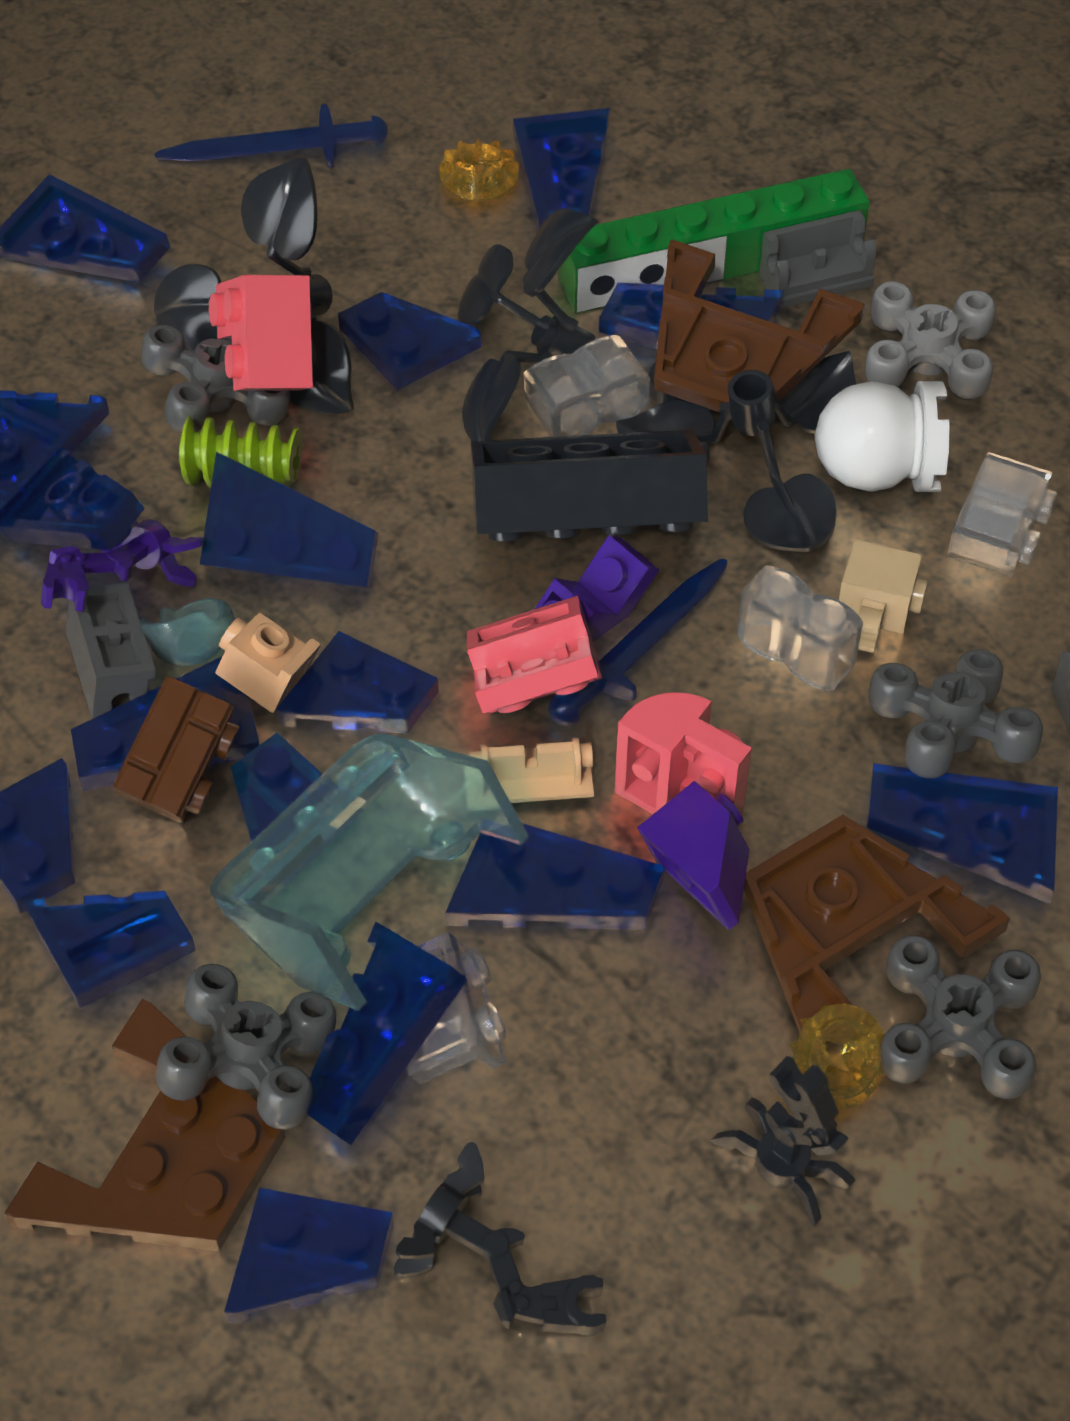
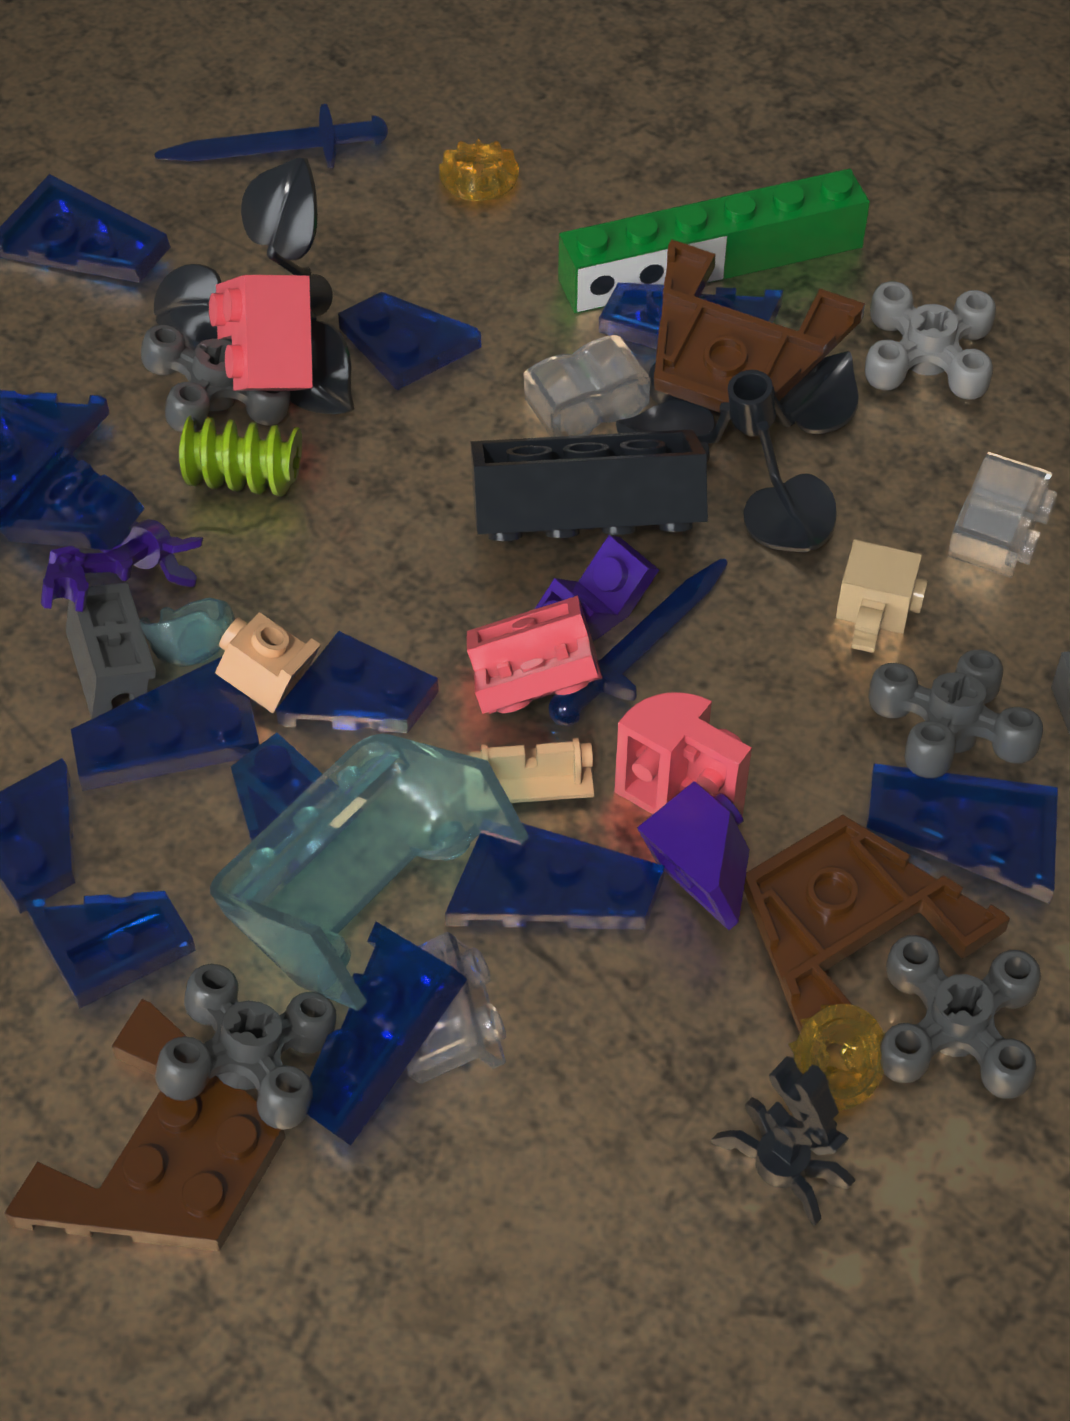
reddish brown brick [112,676,240,824] -> none
clear blue wing [200,452,379,589] -> none
clear blue wing [224,1188,394,1324] -> none
black piece [394,1142,606,1336] -> none
black plant [458,208,599,441] -> none
clear blue wing [513,108,610,231] -> none
clear brick [737,565,863,691] -> none
dark grey hinge [759,210,876,309] -> none
white tile [815,381,950,492] -> none

